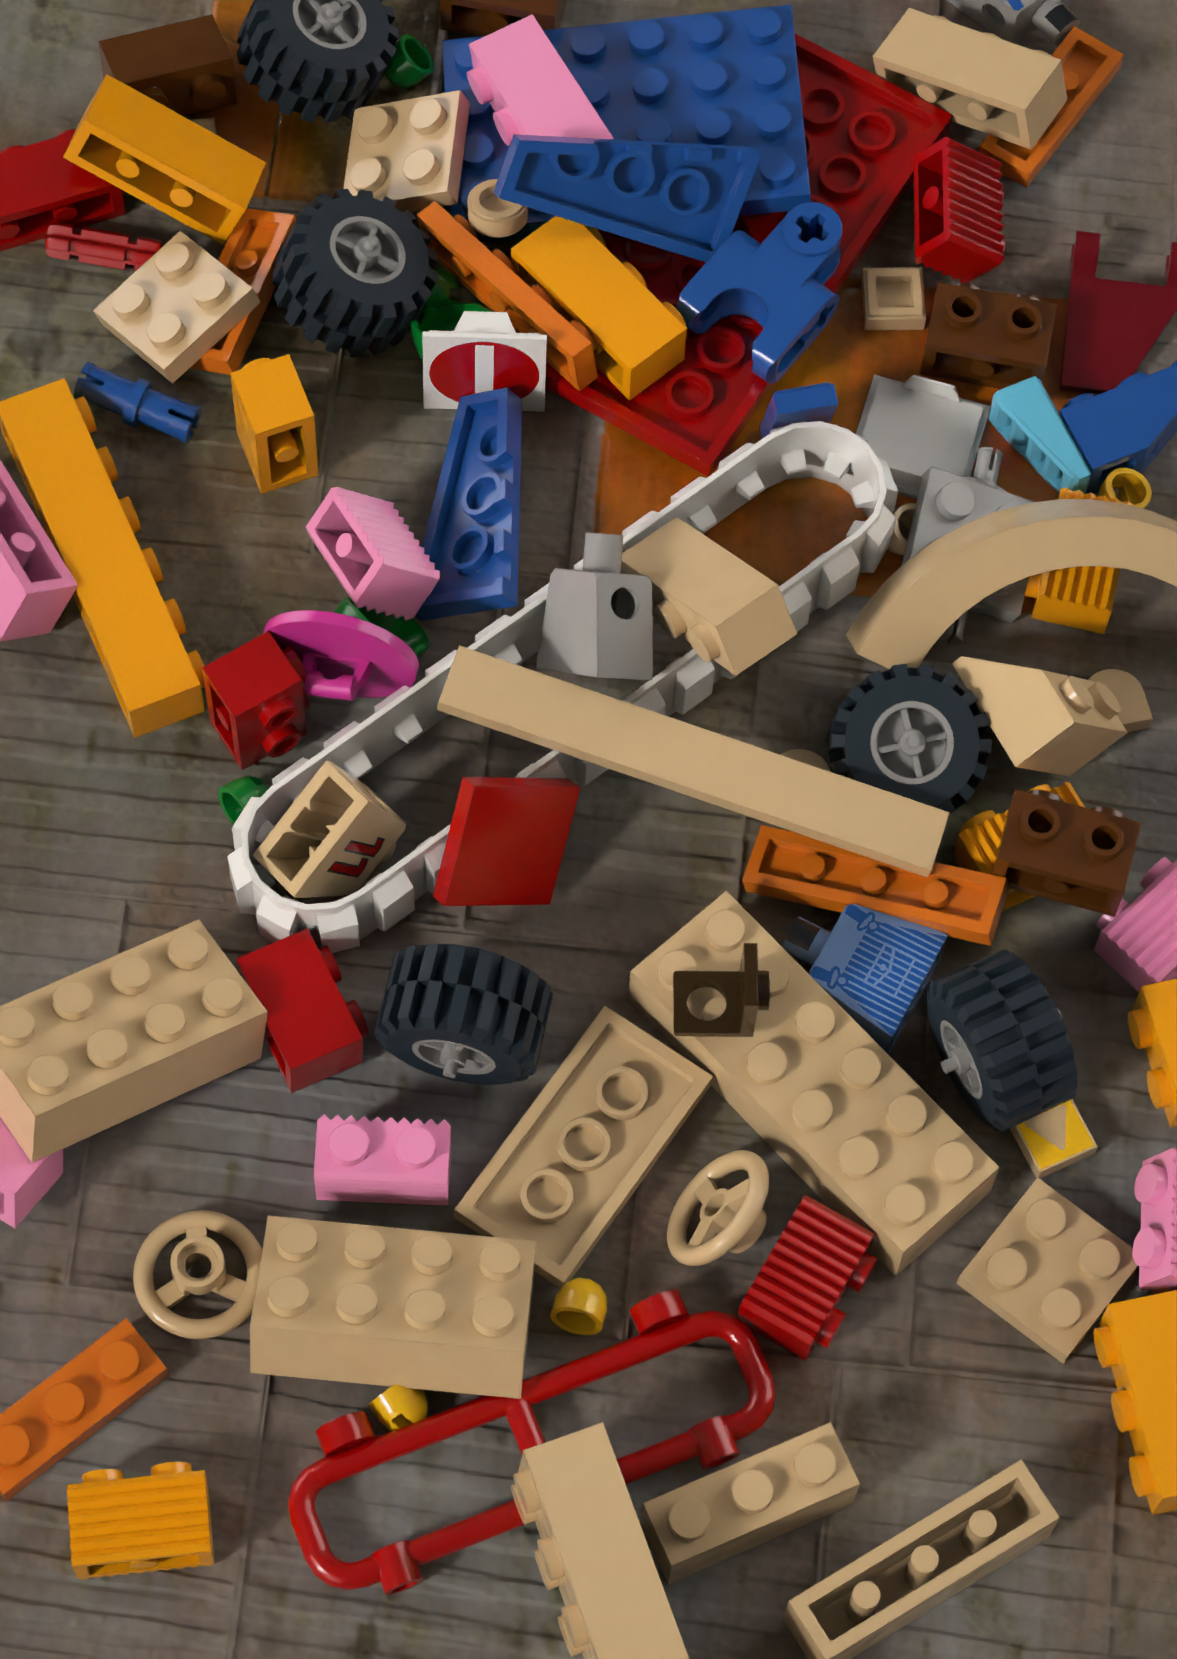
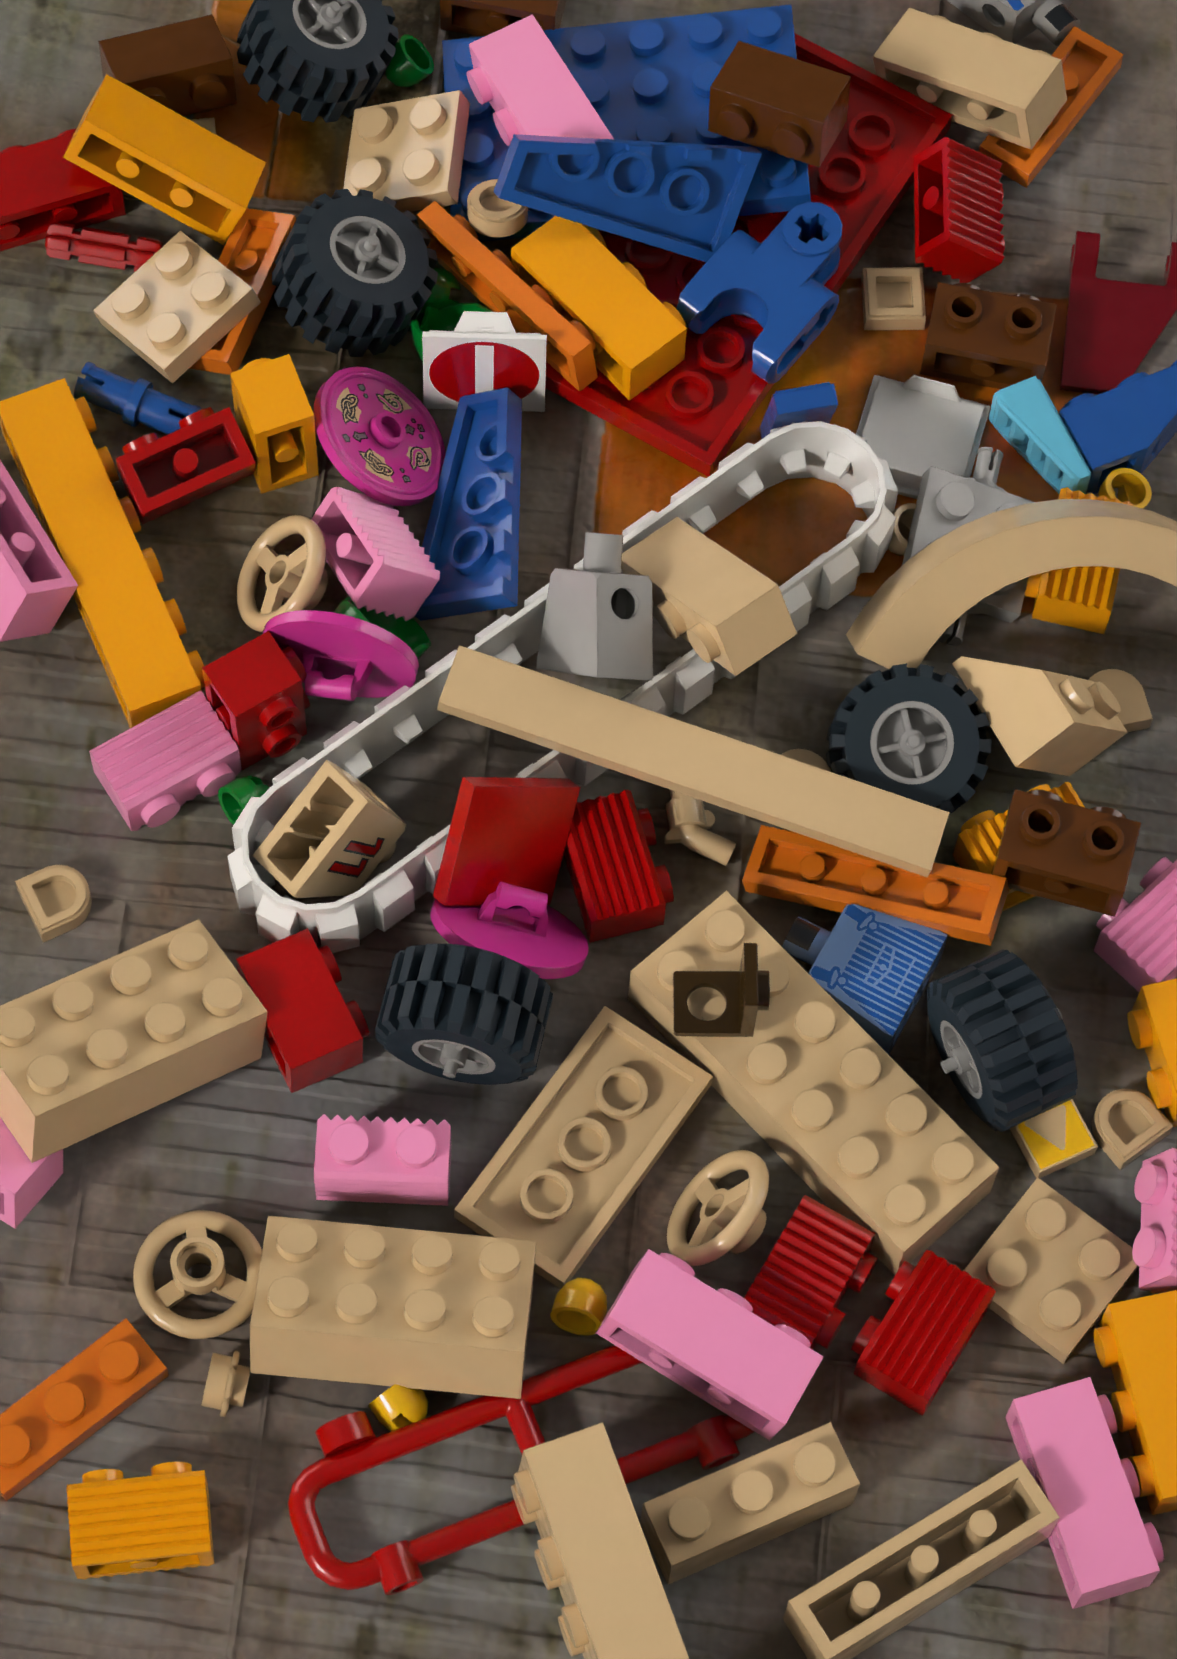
none -> tan tile [15,865,92,943]
none -> bright pink brick [89,691,241,831]
none -> red brick [116,407,256,525]
none -> tan plate [201,1350,250,1417]
none -> tan piece [237,515,328,632]
none -> dark pink shield [313,367,446,506]
none -> dark pink shield [430,882,589,979]
none -> red brick [563,790,674,943]
none -> bright pink brick [596,1249,823,1441]
none -> tan piece [664,789,736,866]
none -> reddish brown brick [708,41,851,167]
none -> red brick [851,1250,996,1416]
none -> bright pink brick [1005,1377,1164,1609]
none -> tan tile [1092,1089,1173,1170]

